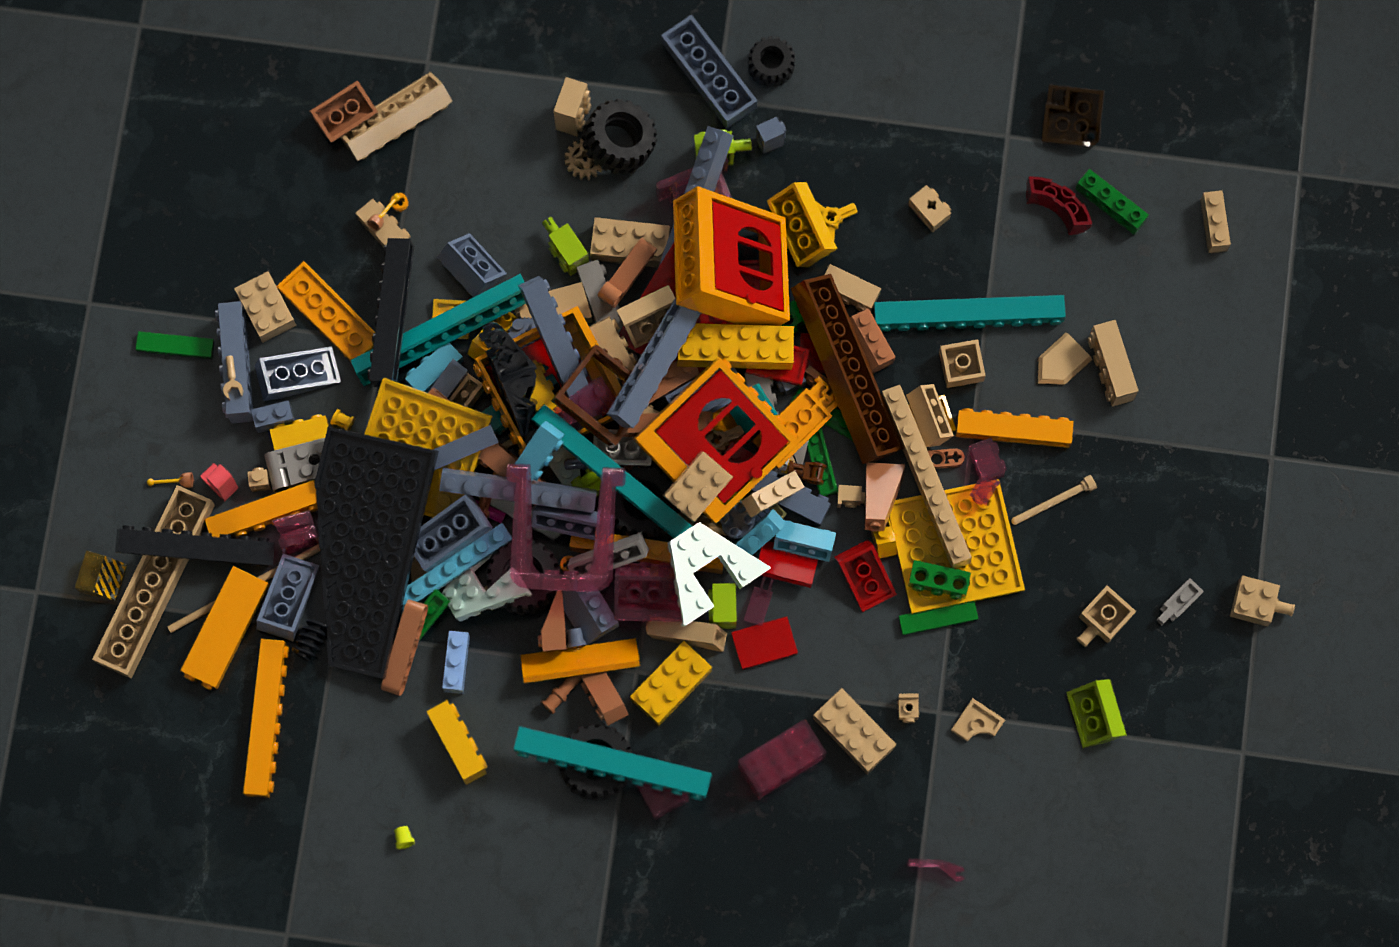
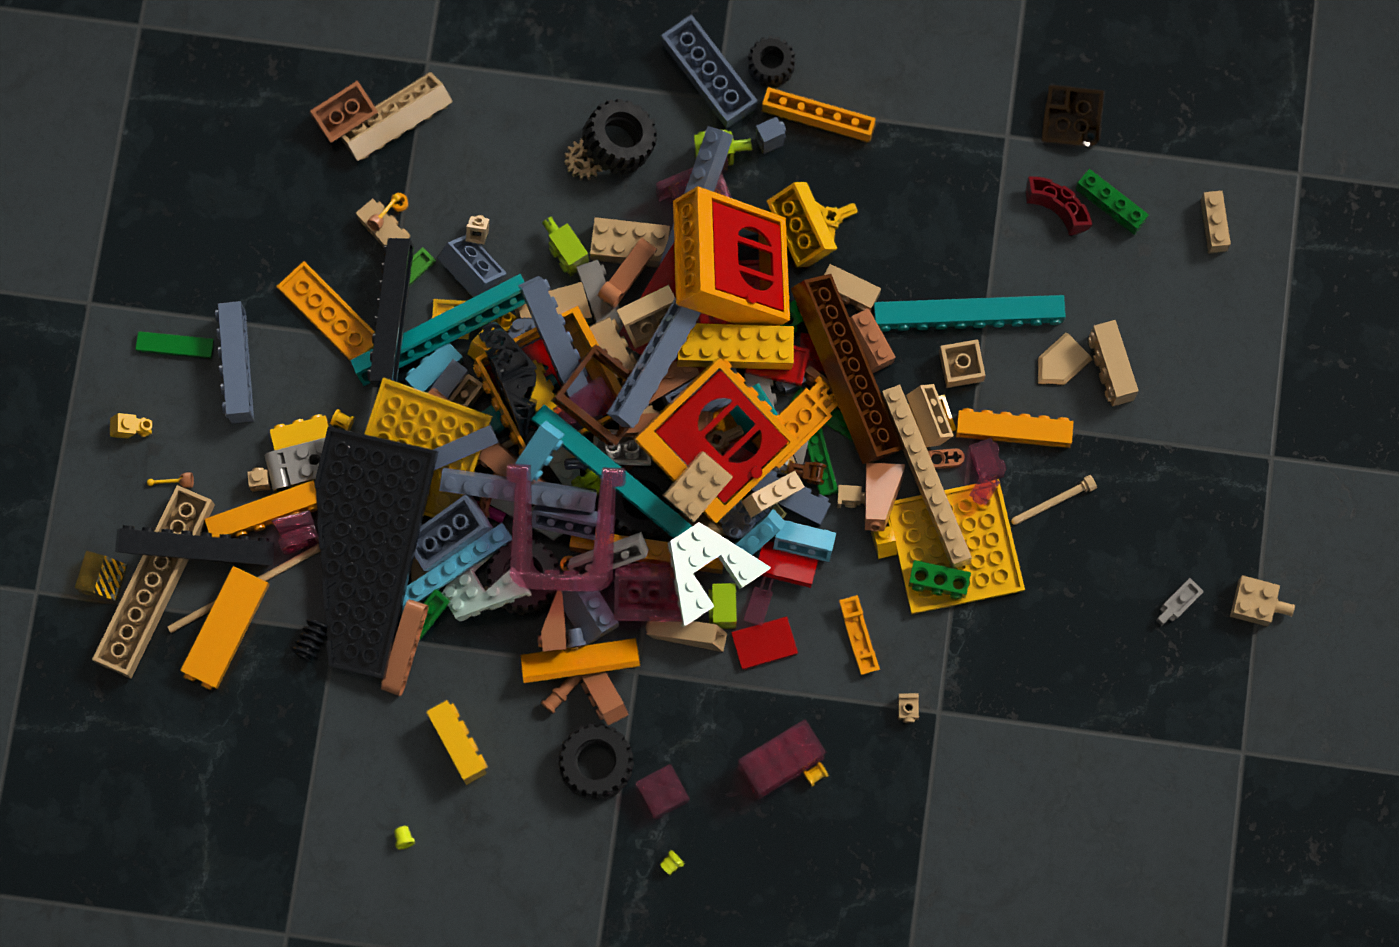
coral beam [200,463,239,501] -> none
tan piece [223,356,243,400] -> none
tan brick [234,271,296,343] -> none
light orange brick [244,639,289,798] -> none
sand blue brick [251,400,295,433] -> none
sand blue slope [255,347,341,401] -> none
sand blue slope [256,554,320,641] -> none
light blue brick [442,631,470,694] -> none
teal brick [514,726,712,800] -> none
tan brick [554,77,591,136] -> none
yellow brick [630,641,712,727] -> none
tan brick [813,688,896,774] -> none
red slope [834,540,897,612] -> none
green tile [898,601,979,635] -> none
clear pink arm [907,859,965,882] -> none
tan brick [908,185,951,232] -> none
tan tile [951,699,1005,741] -> none
lime slope [1066,679,1126,748] -> none
tan brick [1077,586,1136,647] -> none
none -> yellow brick [110,413,152,439]
none -> bright green tile [409,247,436,286]
none -> tan brick [466,215,489,244]
none -> neon yellow piece [660,850,684,875]
none -> light orange brick [762,87,876,143]
none -> yellow bush [803,762,828,786]
none -> light orange slope [839,595,880,675]

